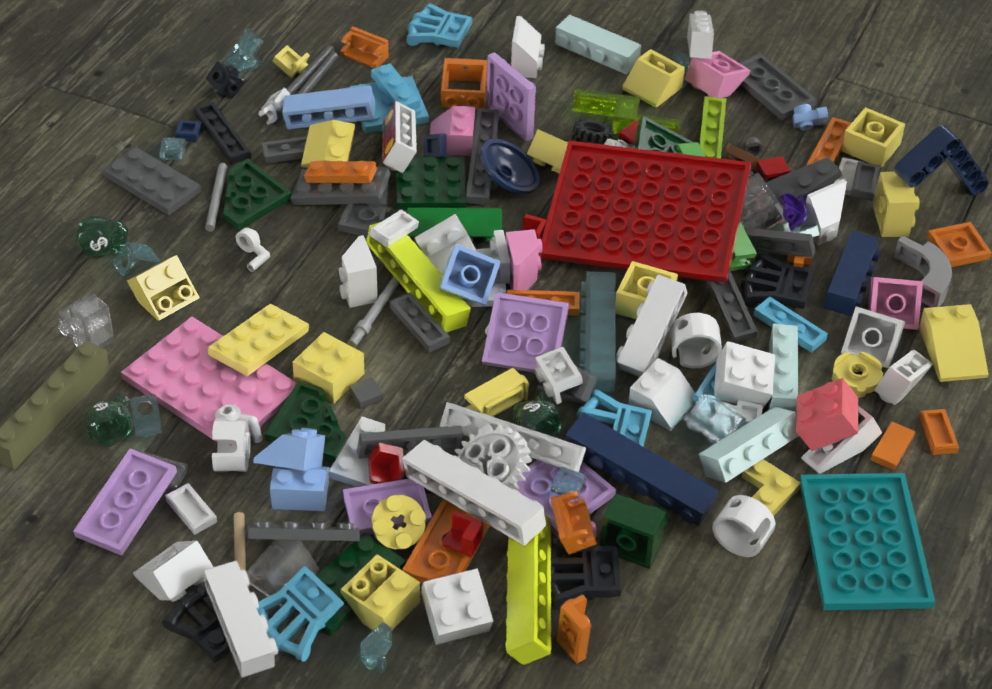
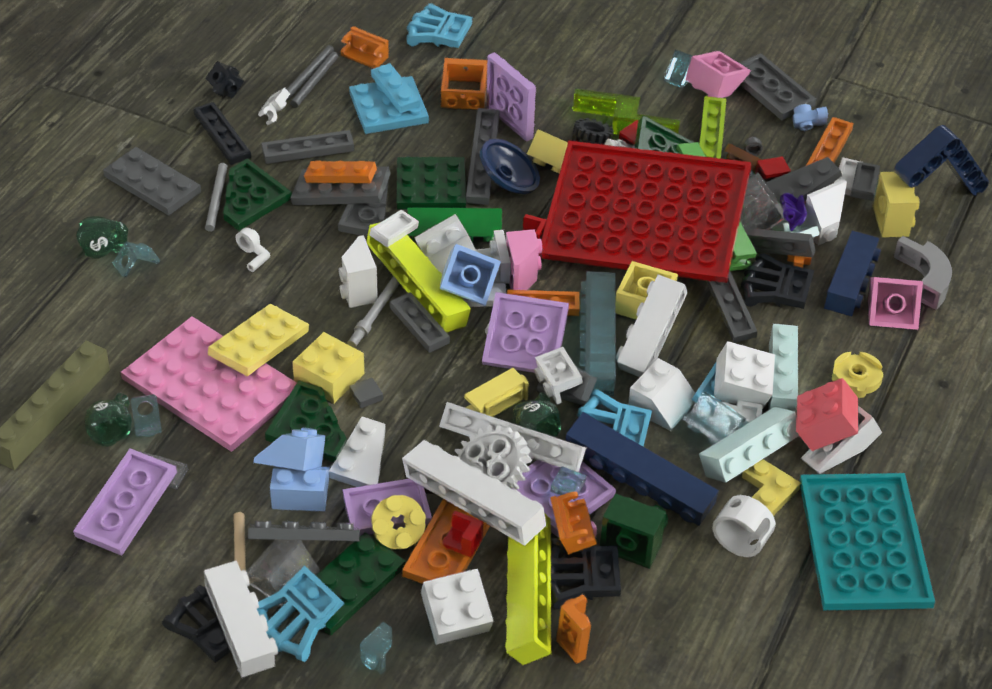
clear brick [58,293,115,348] -> none
light yellow slope [127,255,200,321] -> none
white slope [133,541,214,602] -> none
clear light blue plate [159,138,186,160] -> none
white tile [165,483,217,535] -> none
dark blue tile [175,120,202,142] -> none
white piece [212,419,251,472] -> none
white plate [215,405,263,443] -> none
clear light blue slope [224,28,264,74] -> none
light yellow bracket [272,45,310,78] -> none
light blue brick [282,85,375,129] -> none
light yellow slope [301,120,355,168] -> none
light yellow slope [341,554,420,638] -> none
dark grey plate [356,426,463,459] -> none
red panel [368,443,405,484] -> none
white brick [383,101,416,173] -> none
dark blue tile [423,134,447,157] -> none
bright pink slope [430,106,475,156] -> none
white slope [511,16,545,78] -> none
light aqua brick [555,15,641,75] -> none
light yellow slope [622,49,685,108] -> none
white piece [670,313,722,368] -> none
white brick [687,11,714,59] -> none
medium azure plate [754,297,828,353] -> none
light yellow brick [841,107,905,168] -> none
white slope [841,307,905,368] -> none
orange tile [871,422,916,471] -> none
white slope [874,349,934,405] -> none
light yellow slope [919,304,989,382] -> none
orange tile [919,409,959,455] -> none
orange plate [927,222,992,267] -> none

